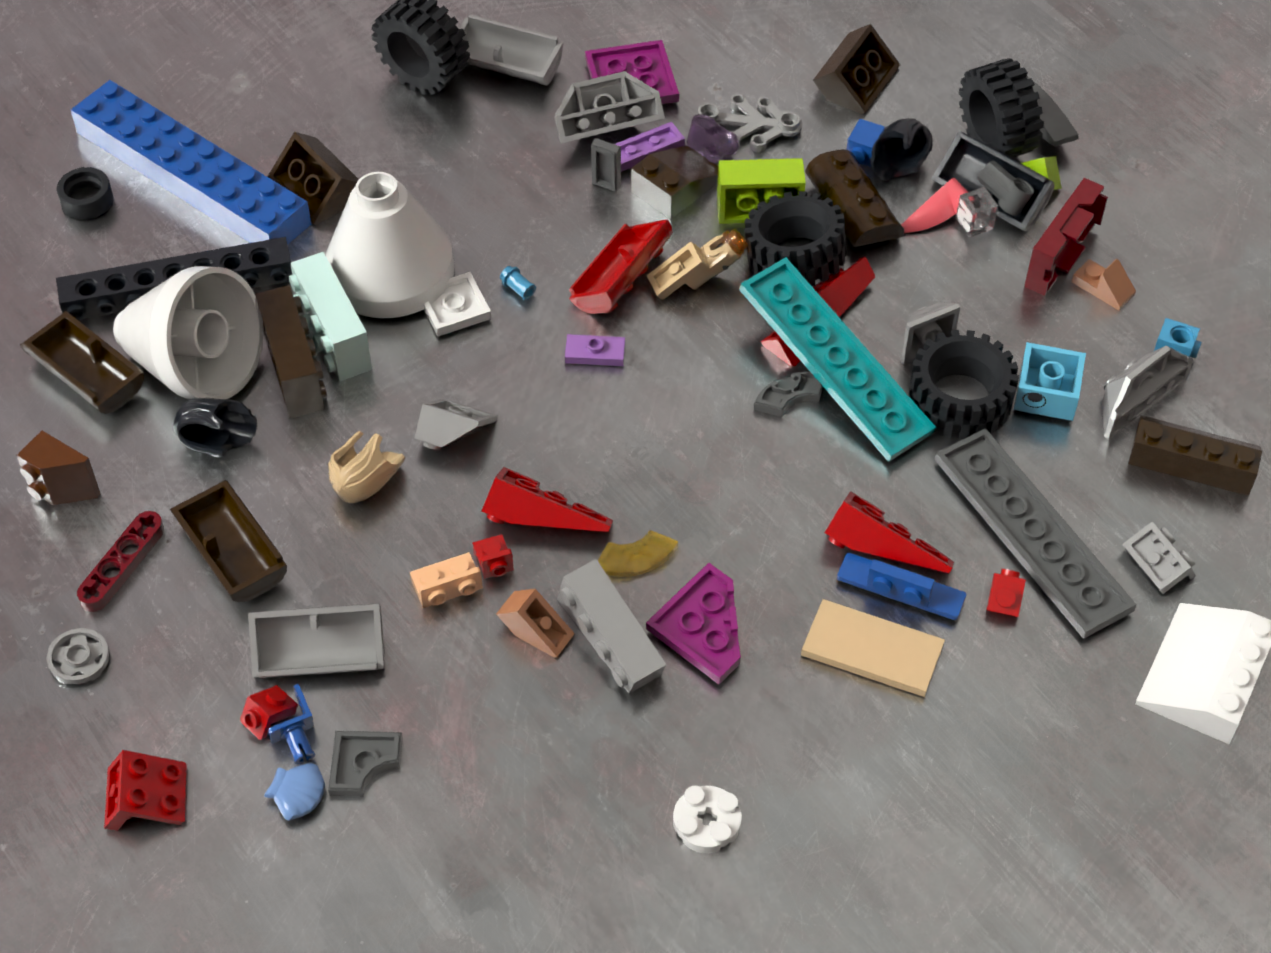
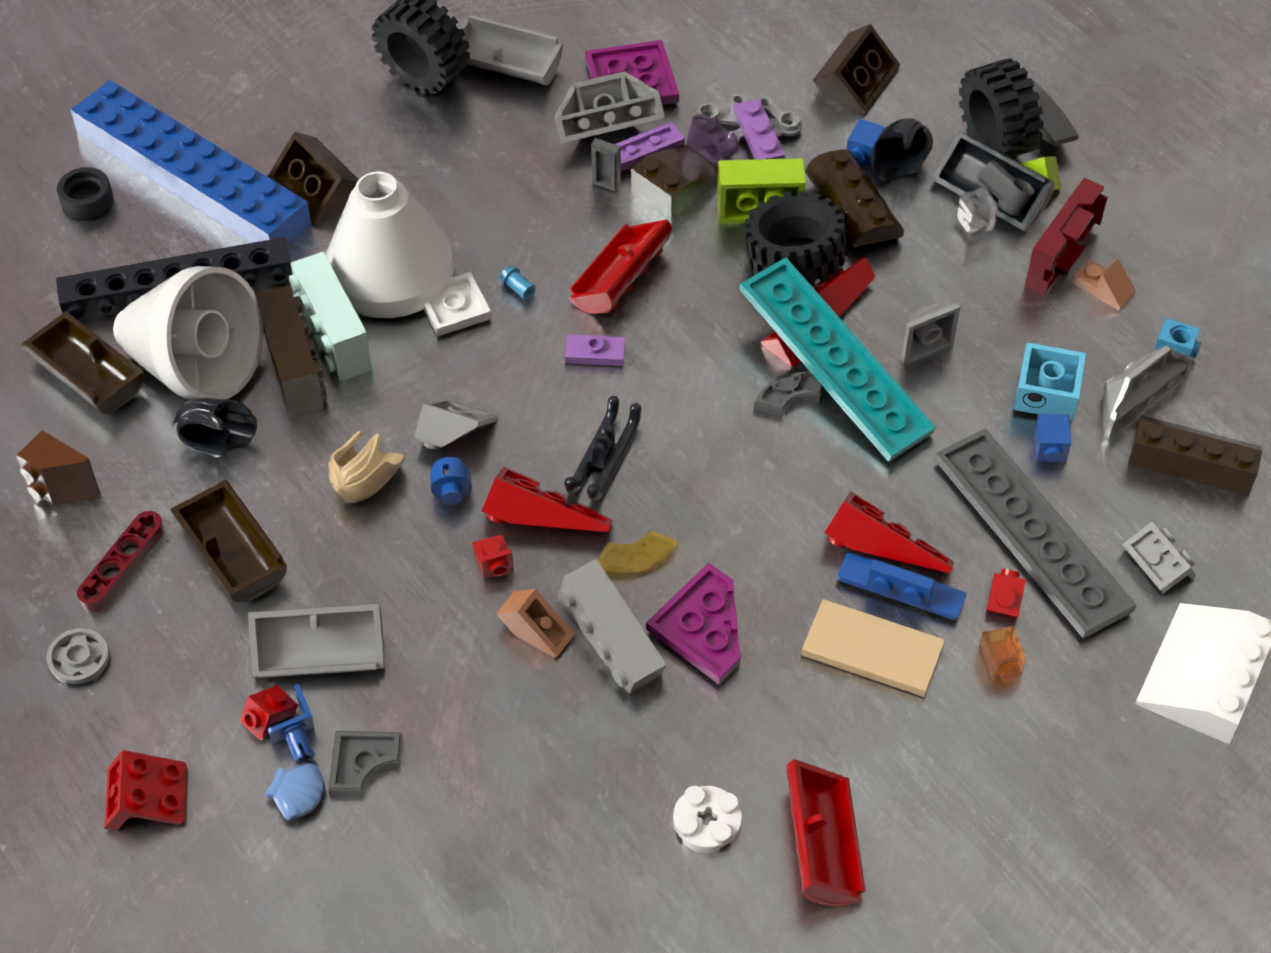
light nougat bracket [410,552,483,608] -> none
tan plate [647,228,748,300] -> none
coral piece [901,178,974,233] -> none
black tyre [908,330,1019,439] -> none
none -> blue piece [430,457,472,504]
none -> black piece [564,396,642,501]
none -> medium lavender plate [734,99,785,159]
none -> red container [786,759,866,907]
none -> clear orange brick [978,626,1026,682]
none -> blue brick [1034,414,1071,463]

